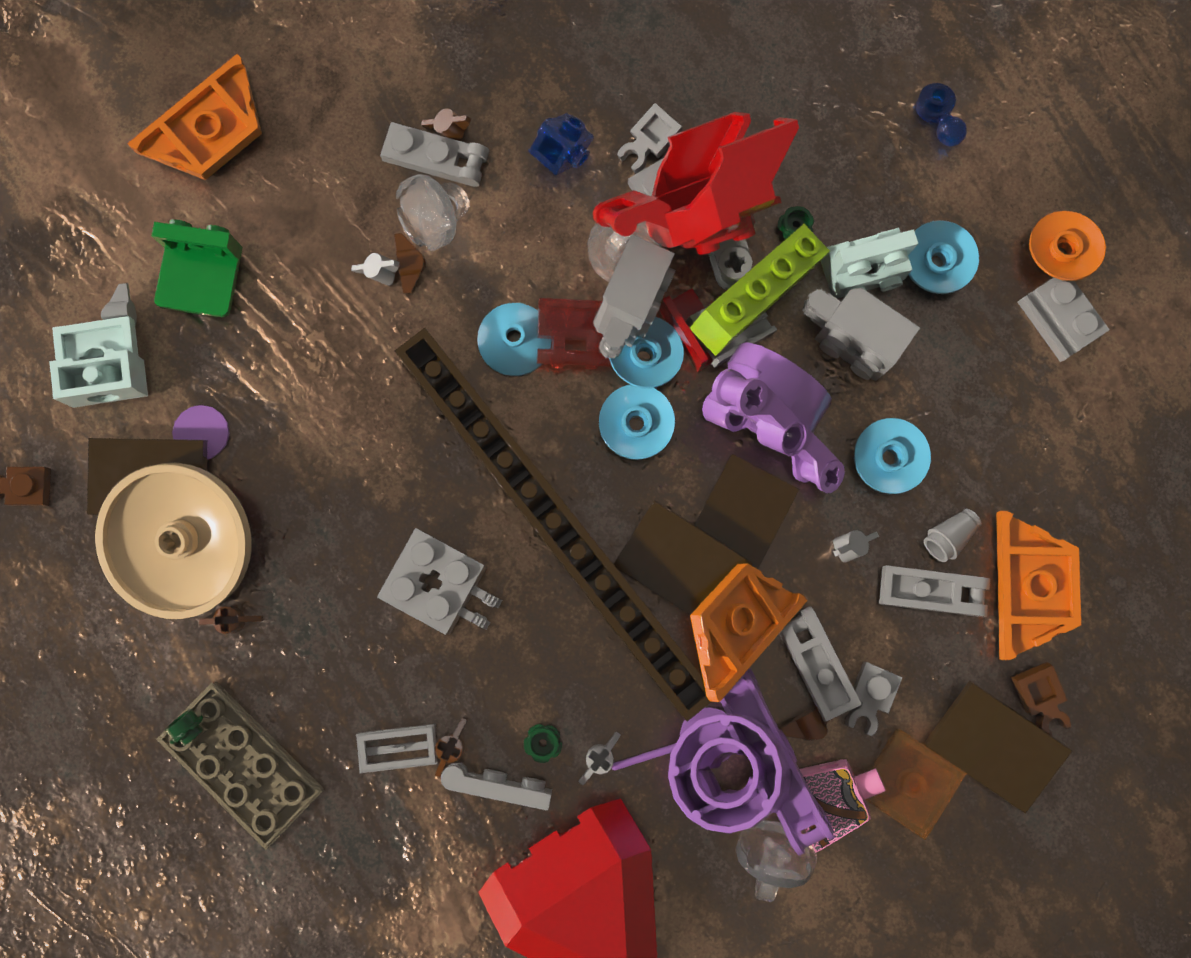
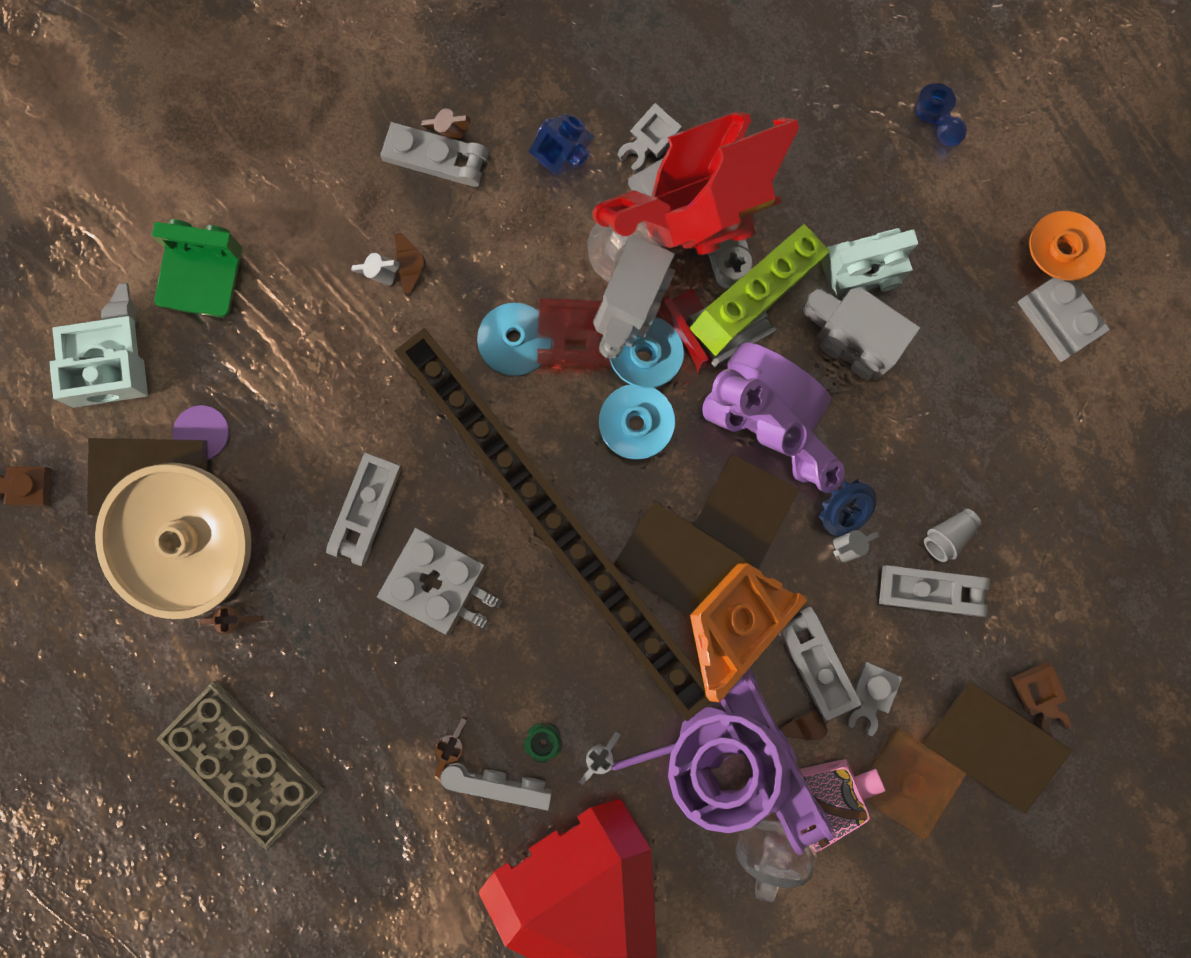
orange wing [127,54,262,180] -> none
dark green plate [165,709,203,746] -> none
light grey tile [356,724,440,773] -> none
clear tile [396,174,470,251] -> none
dark green plate [778,206,814,239] -> none
medium azure dish [854,418,931,494] -> none
medium azure dish [908,220,979,294] -> none
orange wing [996,511,1081,660] -> none
none -> light grey plate [326,452,402,567]
none -> dark blue gear [819,479,877,536]

